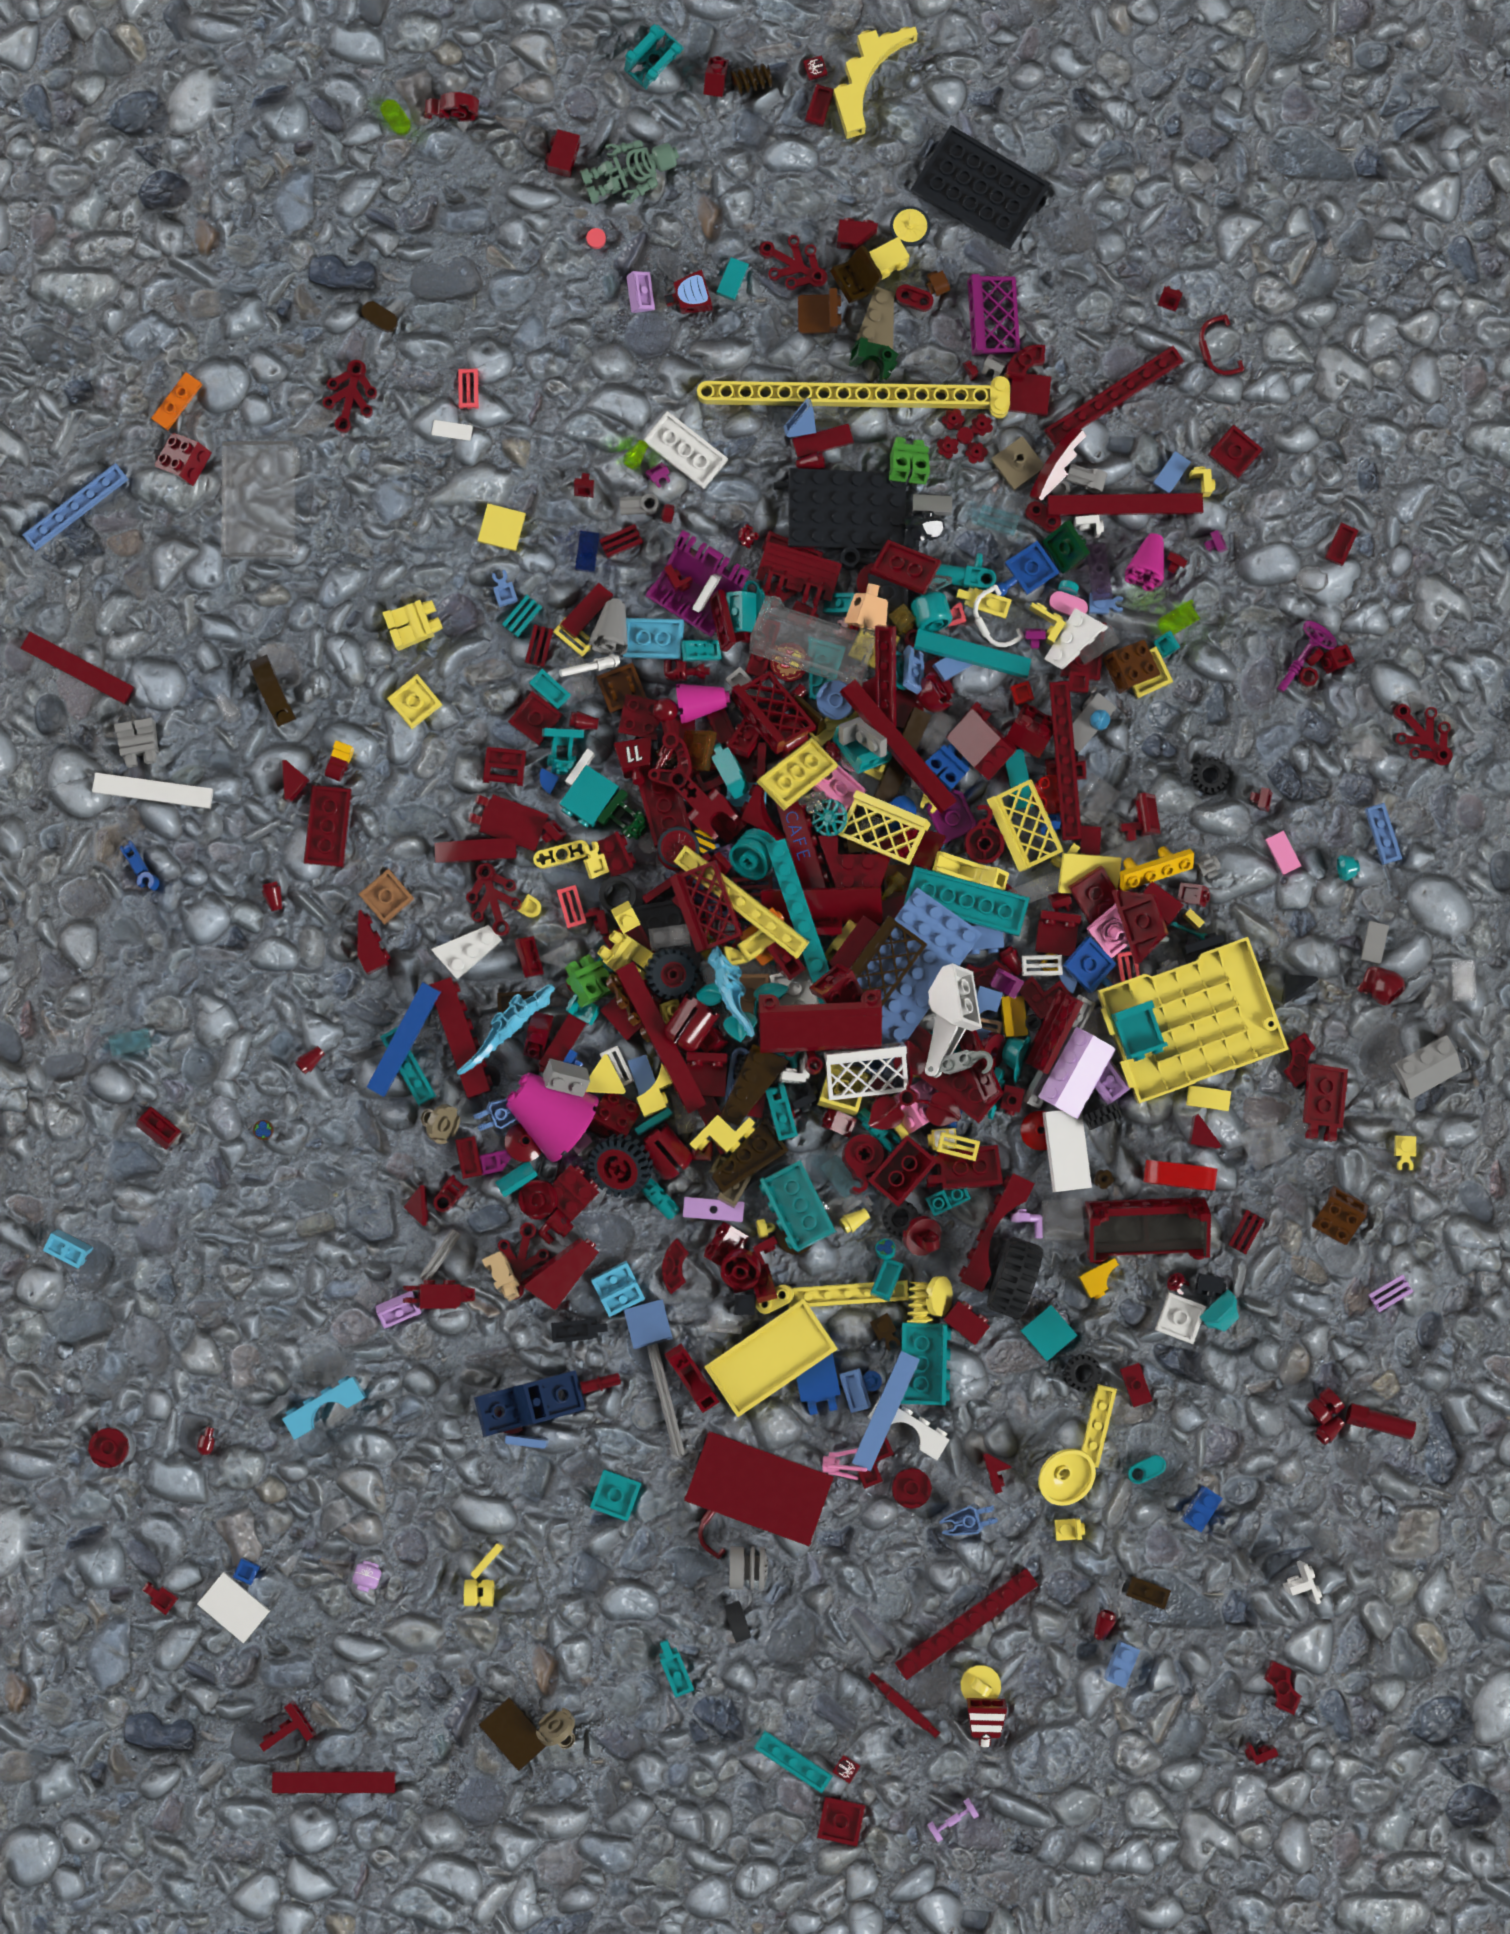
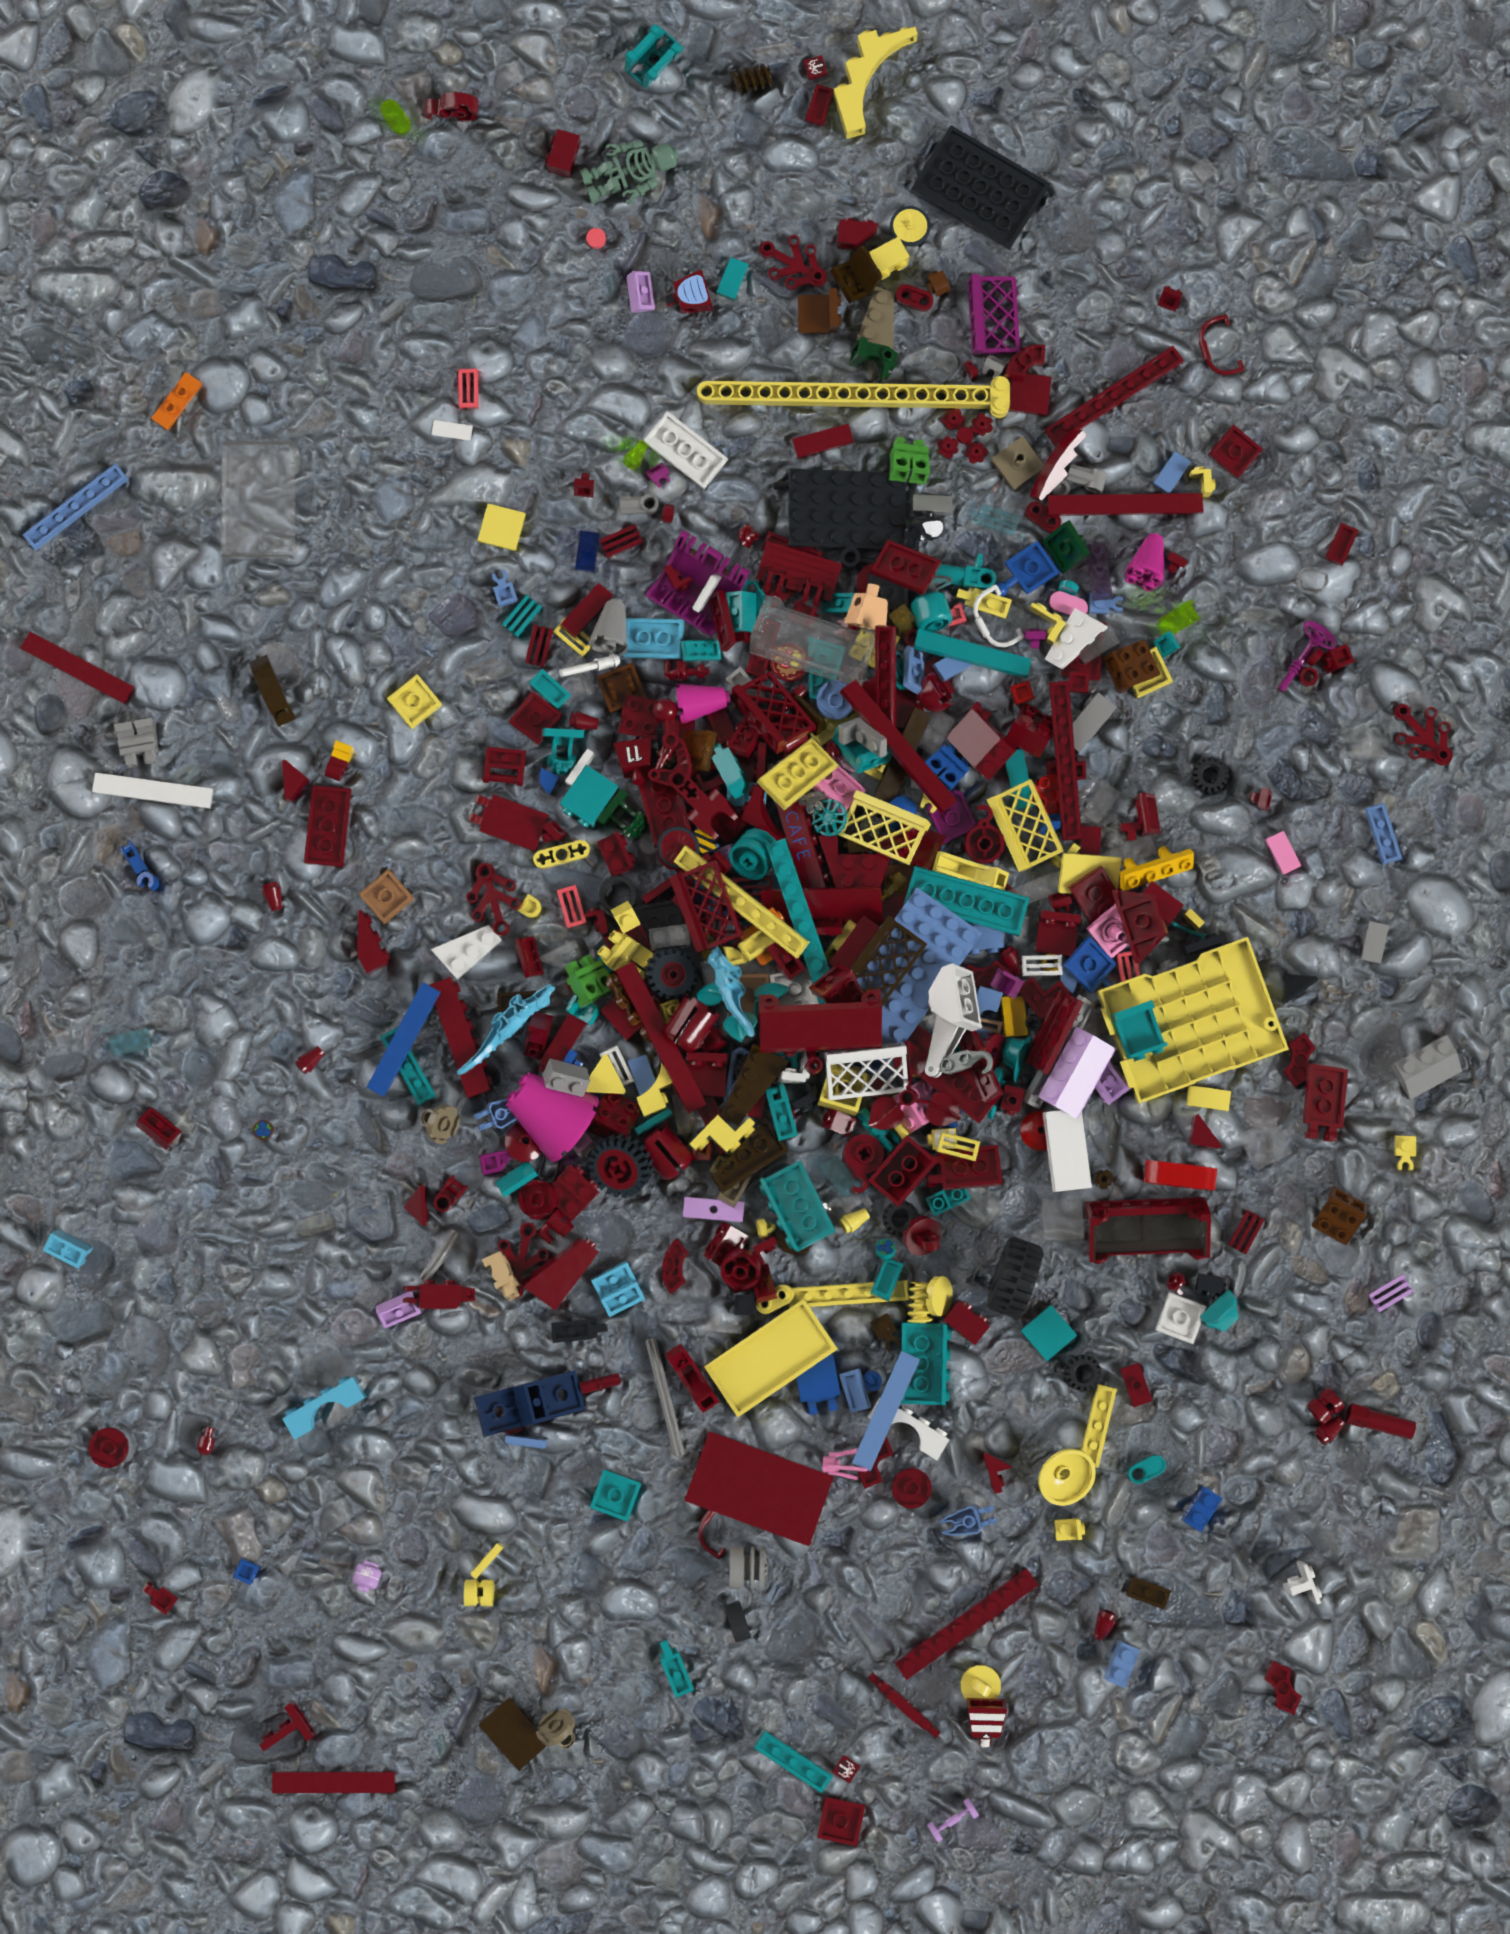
dark red bracket [155,433,212,486] -> none
white tile [197,1572,271,1643] -> none
dark red plant [323,360,377,433] -> none
dark brown tile [362,301,398,333] -> none
light yellow hips [382,600,443,651] -> none
dark red slope [434,838,516,863] -> none
dark red plate [455,1136,483,1179] -> none
light yellow plate [582,841,609,879] -> none
medium blue tile [624,1299,673,1349] -> none
teal hinge [641,1178,680,1220] -> none
dark red slope [703,56,729,97] -> none
medium blue slope [783,398,816,437] -> none
dark red cone [796,452,825,469] -> none
dark red arch [958,1173,1035,1292] -> none
lavender plate [1010,1209,1043,1239] -> none
white bracket [1074,515,1104,538] -> none
yellow arch [1078,1258,1119,1300] -> none
black tyre [1084,1102,1123,1130] -> none
dark azure tile [1090,710,1110,730] -> none
bracket [1177,882,1210,908] -> none
magenta tile [1204,530,1228,553] -> none
dark red bracket [1244,1742,1279,1765] -> none
teal cone [1337,855,1360,882] -> none
dark red piece [1356,966,1405,1006] -> none
clear slope [1452,960,1477,1001] -> none

